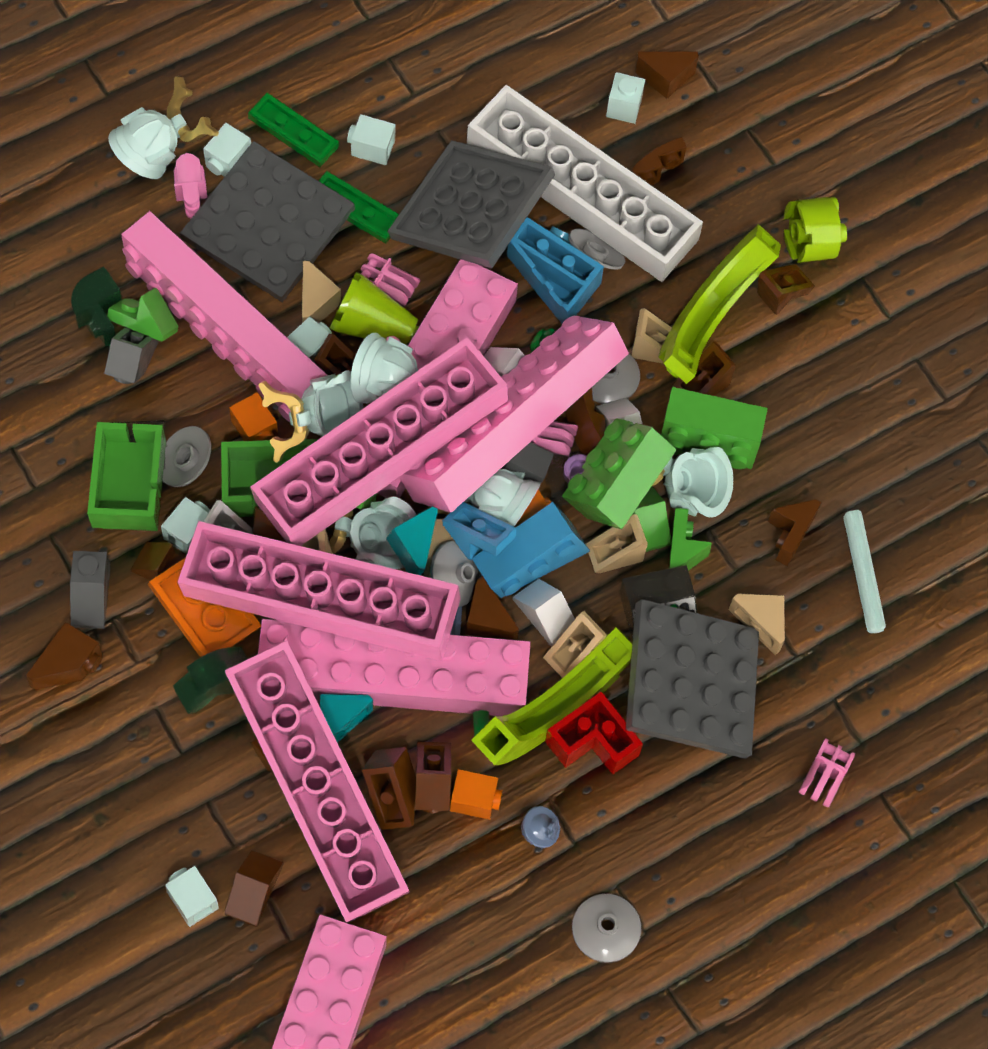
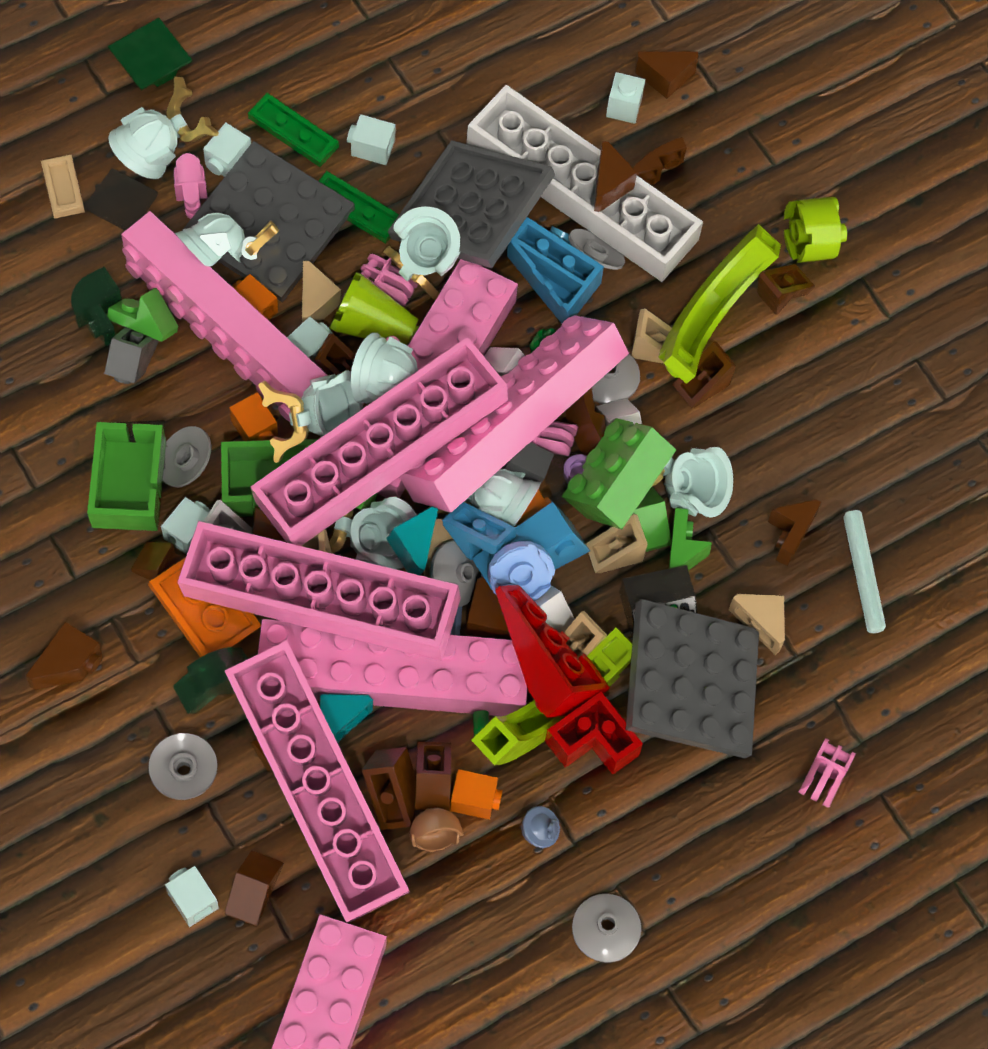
dark grey slope [70,551,111,629] -> none
bright green piece [661,387,768,469] -> none
none -> tan tile [41,155,85,219]
none -> clear smoke piece [84,168,158,231]
none -> dark green piece [108,18,193,91]
none -> light grey dish [149,733,217,800]
none -> light aqua helmet [175,213,279,266]
none -> orange brick [232,274,278,321]
none -> light aqua helmet [383,206,460,300]
none -> medium nougat hair [409,807,464,852]
none -> light blue tile [487,541,555,601]
none -> red wedge [495,585,610,718]
none -> reddish brown slope [594,141,637,212]

